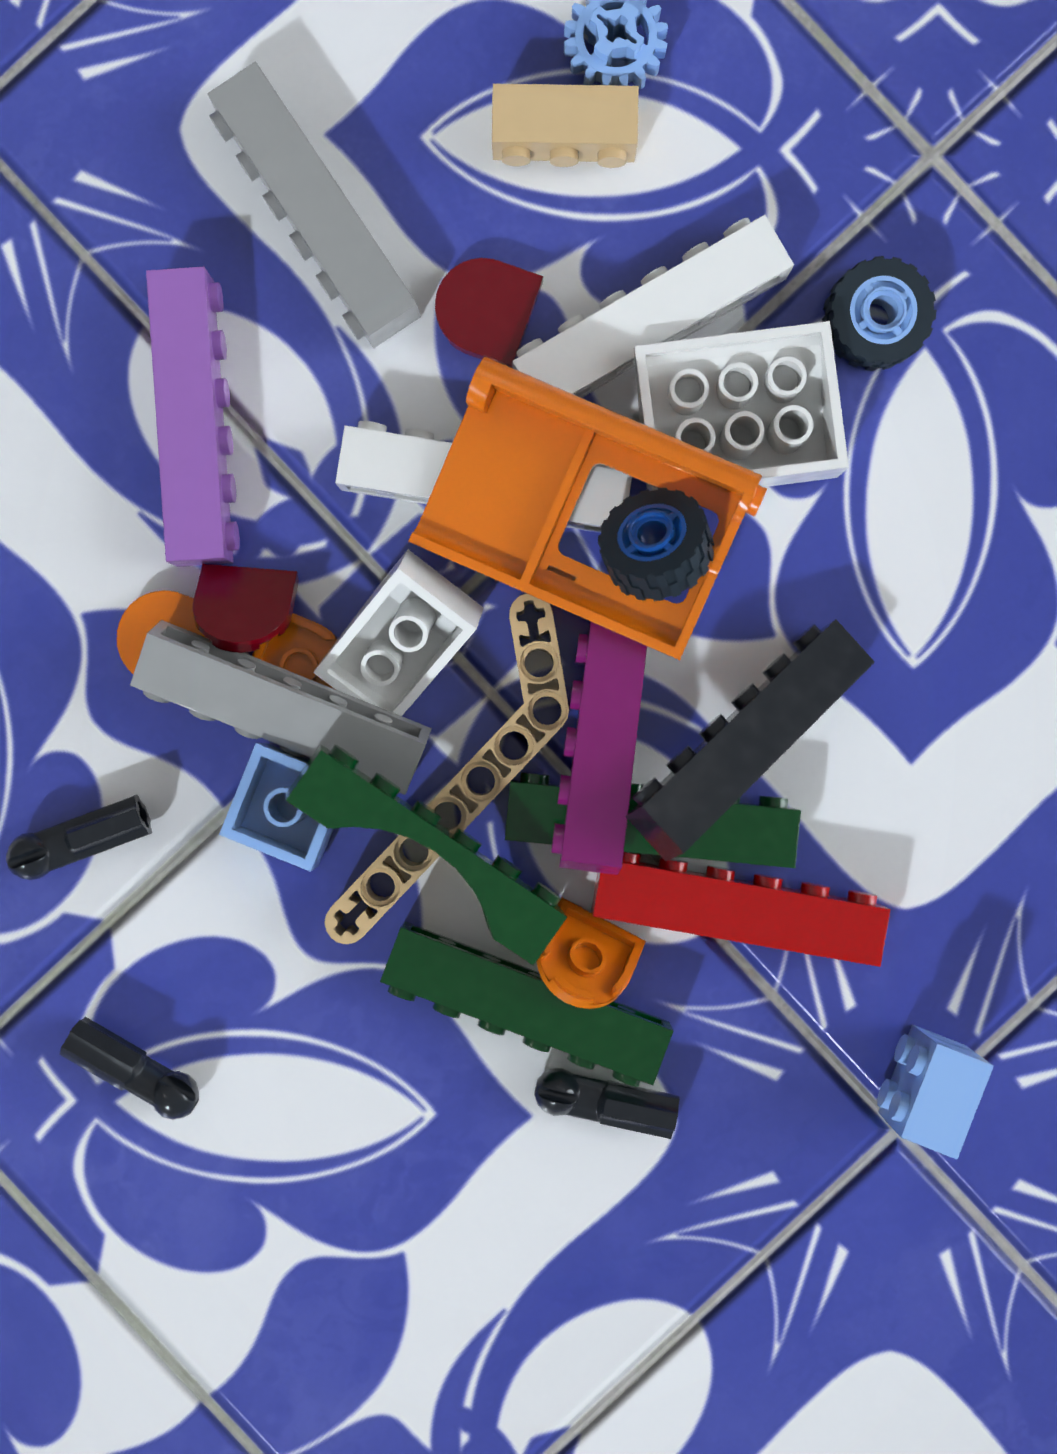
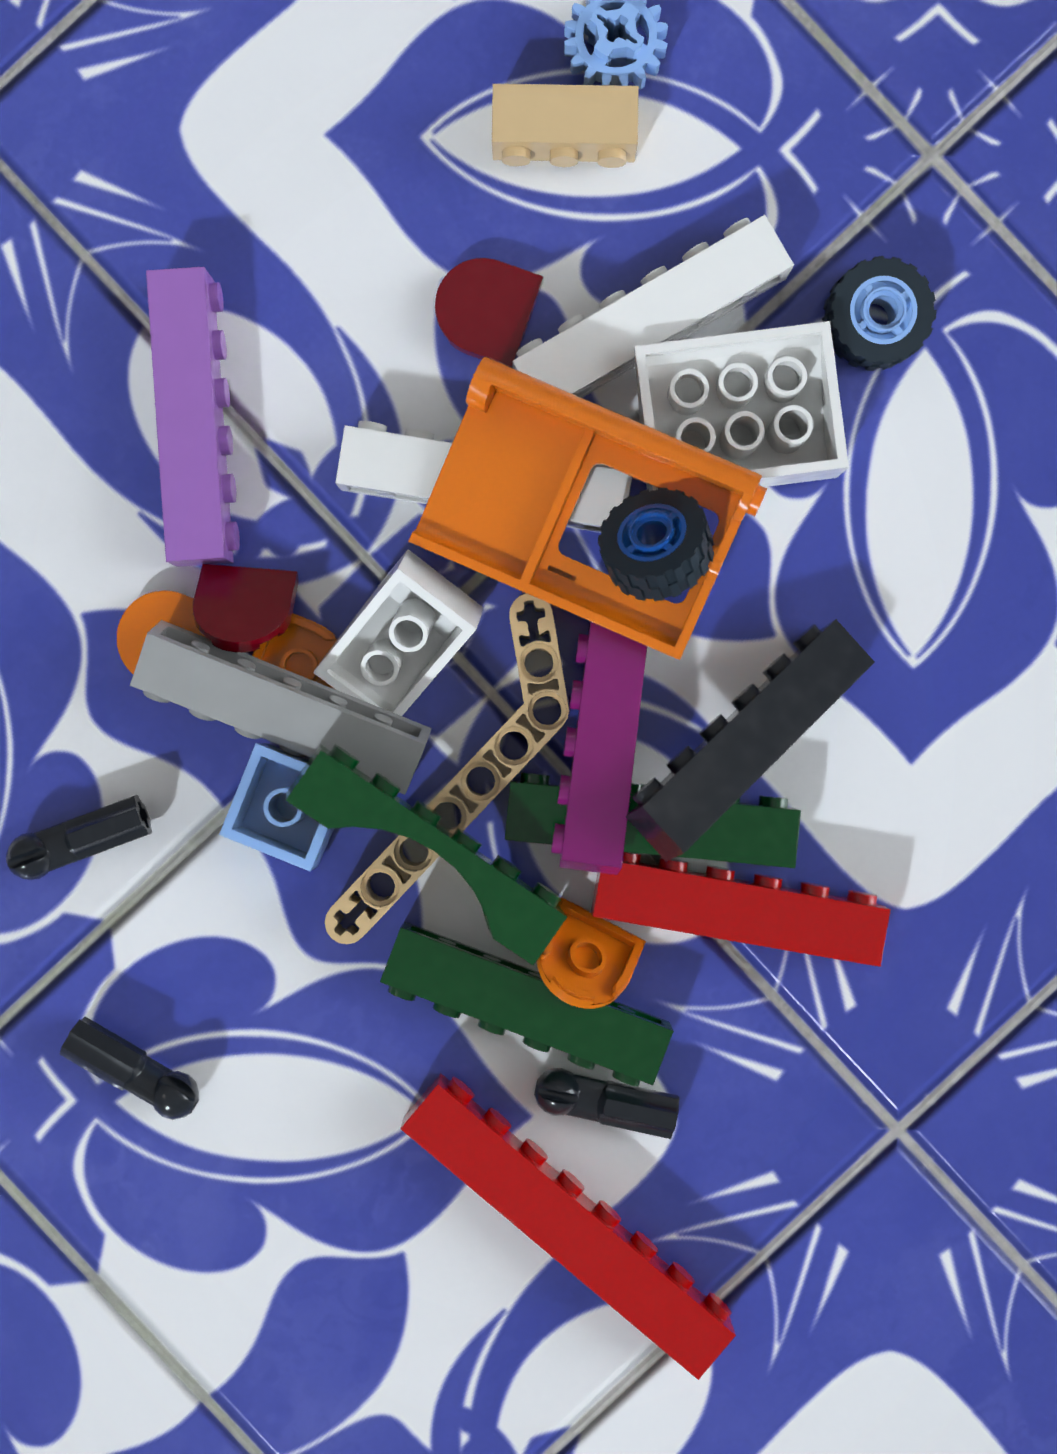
light grey brick [207,61,421,348] -> none
light blue brick [877,1024,994,1159] -> none
none -> red brick [400,1073,736,1380]

